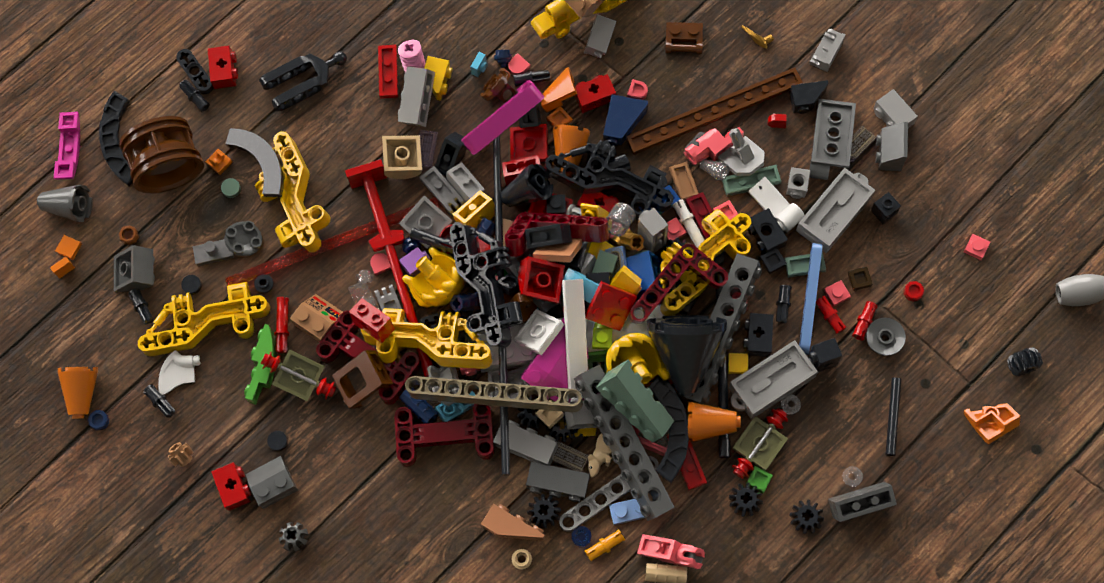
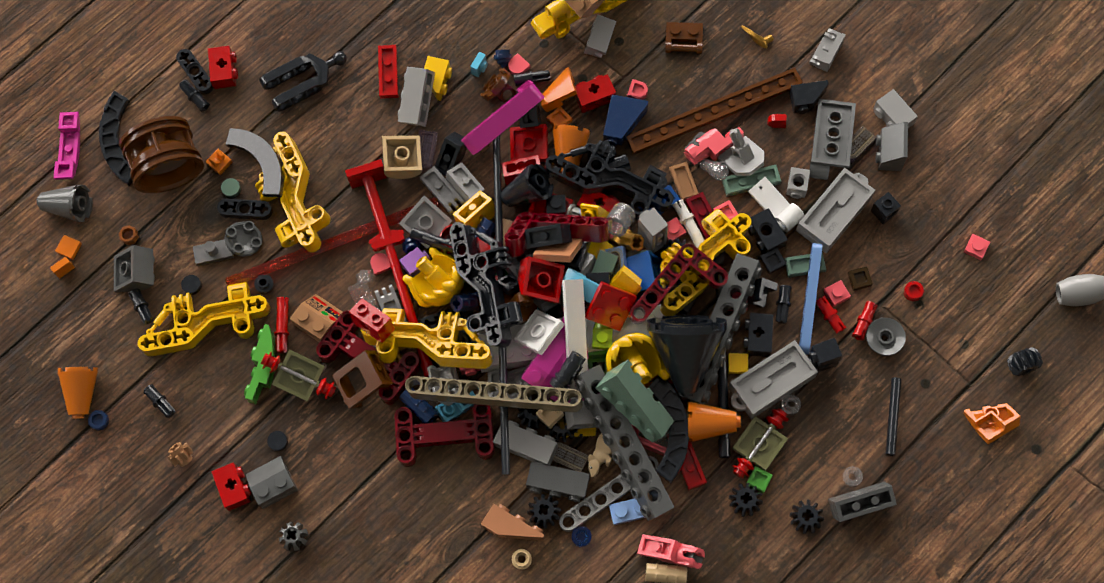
white arm [159,350,201,395] -> none
bright pink piece [398,40,425,73] -> none
light orange pin [584,529,625,561] -> none
none -> black beam [217,199,273,220]
none -> black axle [549,351,586,389]
none -> black panel [748,278,778,308]

